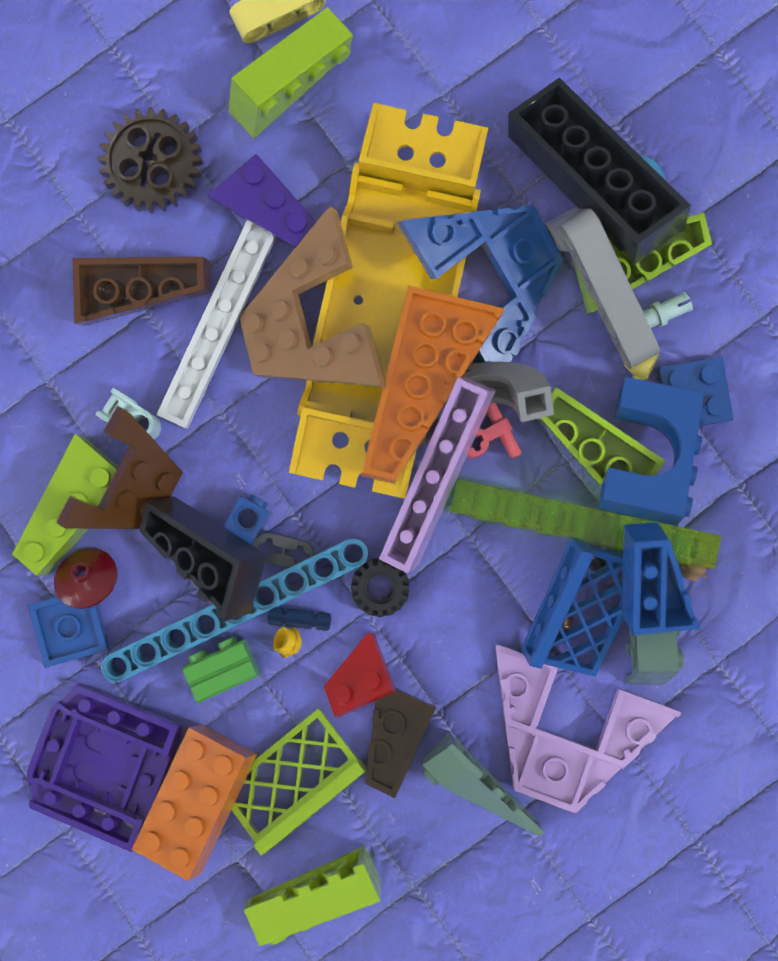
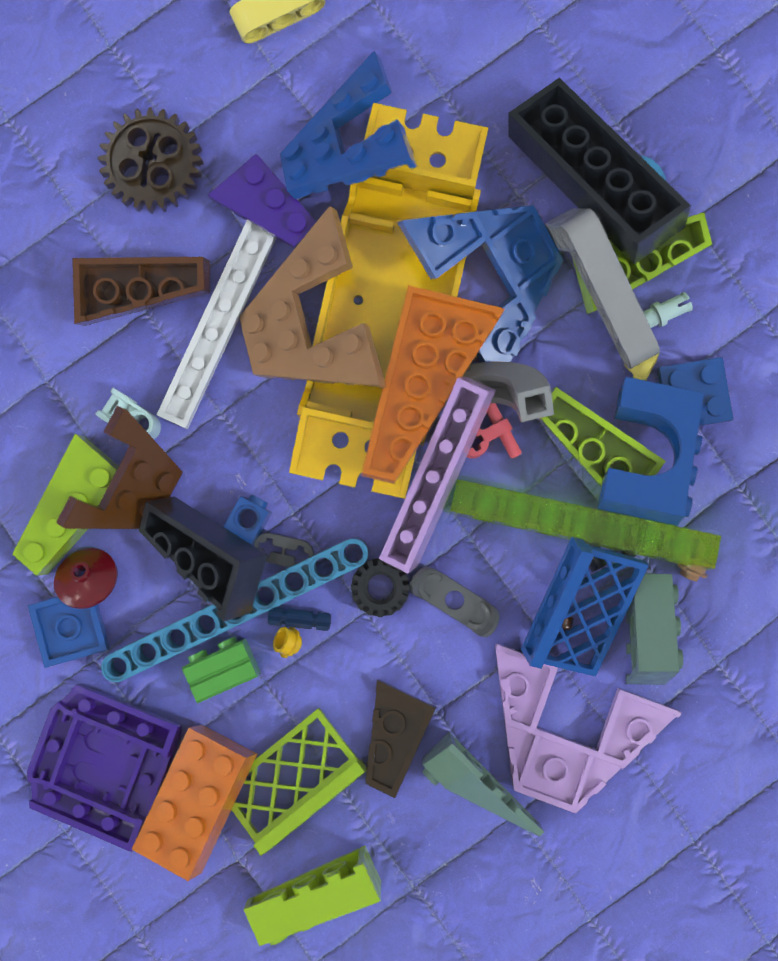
lime wedge [229,7,353,139] -> none
red wing [324,632,396,718] -> none
blue wedge [622,522,700,635] -> none
none -> blue wing [280,51,417,199]
none -> dark grey piece [409,567,499,637]

